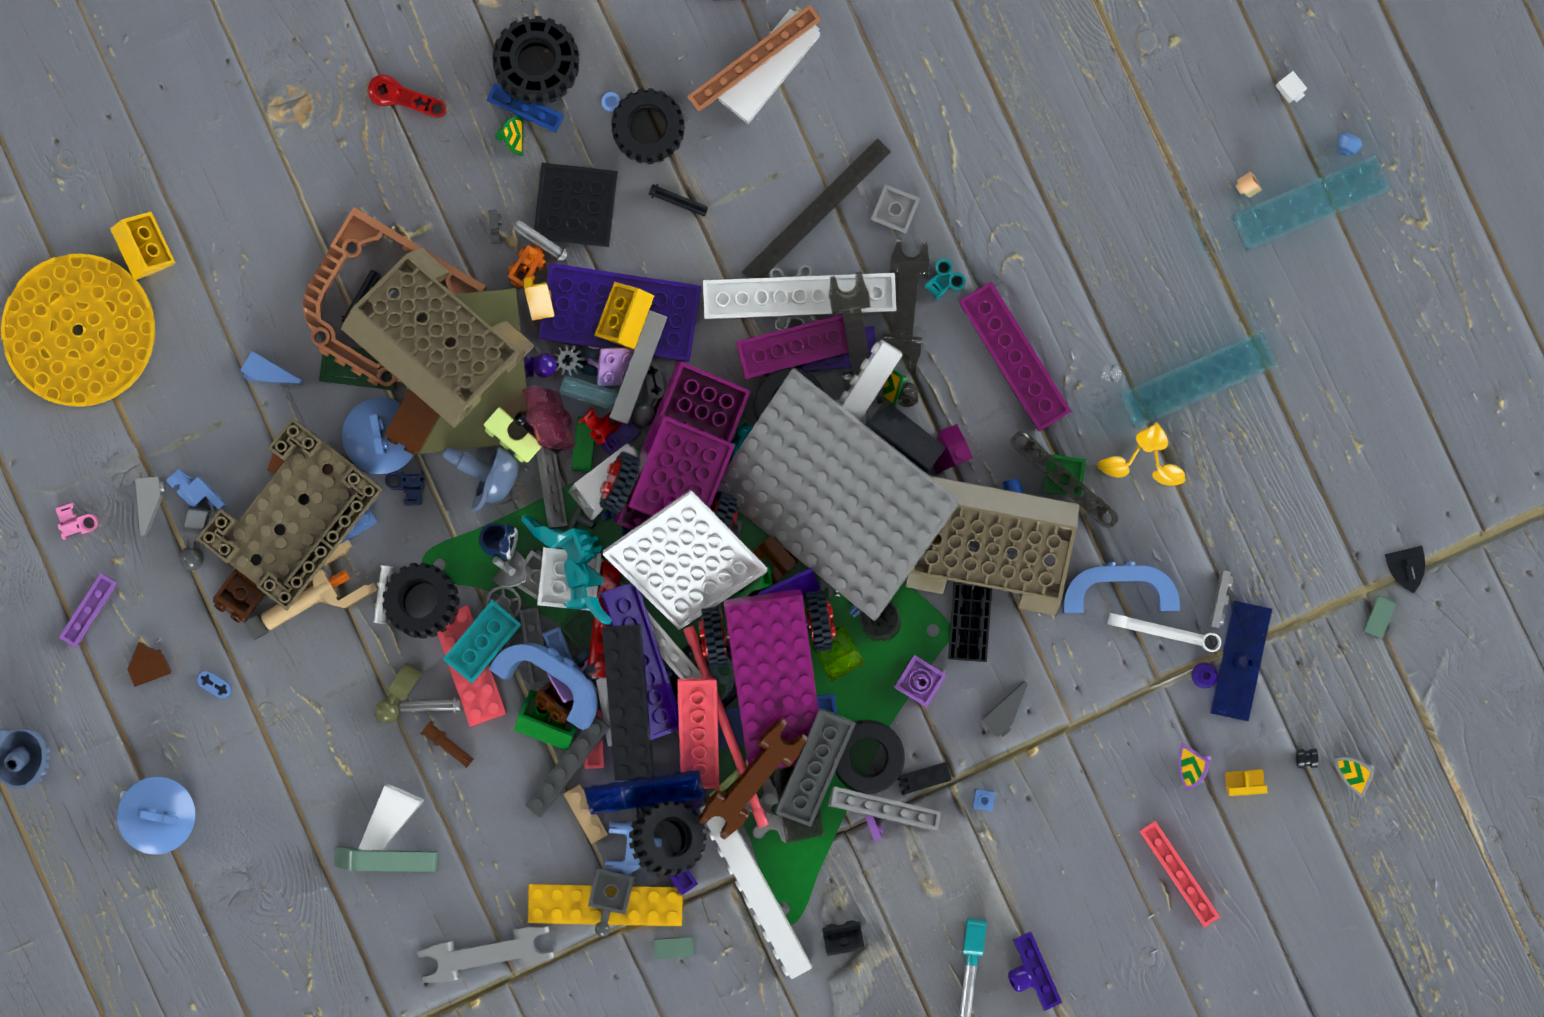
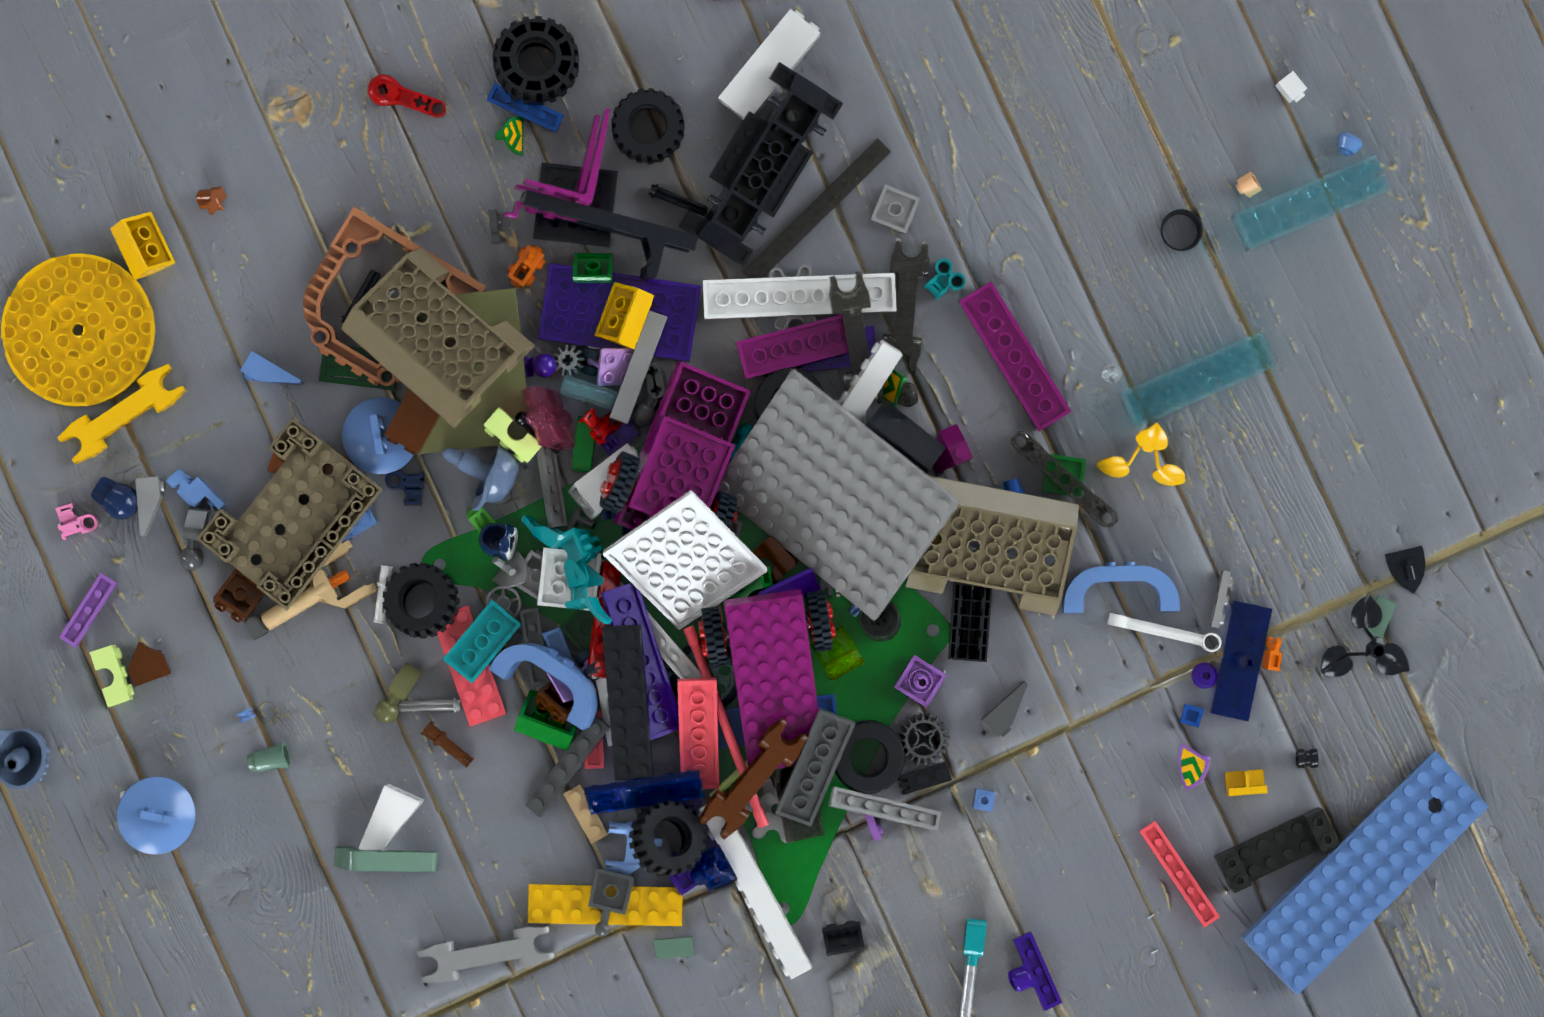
medium blue beam [197,671,232,698] -> none
light grey axle [513,220,568,262] -> none
yellow panel [524,277,554,320] -> none
light blue tile [601,92,620,112] -> none
nougat plate [687,4,821,112] -> none
shield [1334,756,1375,798] -> none
none -> yellow piece [57,364,187,464]
none -> yellowish green arch [90,645,134,707]
none -> dark blue piece [91,477,138,520]
none -> dark orange piece [196,186,227,215]
none -> medium blue bush [237,707,256,723]
none -> sand green plant [247,742,291,773]
none -> bright green bracket [465,506,496,533]
none -> black piece [504,108,698,281]
none -> green slope [573,253,613,283]
none -> black piece [679,62,843,267]
none -> clear blue plate [691,844,737,892]
none -> dark grey gear [898,713,950,765]
none -> black tyre [1161,209,1203,251]
none -> blue plate [1179,704,1204,728]
none -> pearl dark grey plate [1214,807,1340,893]
none -> medium blue piece [1240,751,1489,995]
none -> orange plate [1262,637,1282,672]
none -> black plant [1321,595,1410,677]

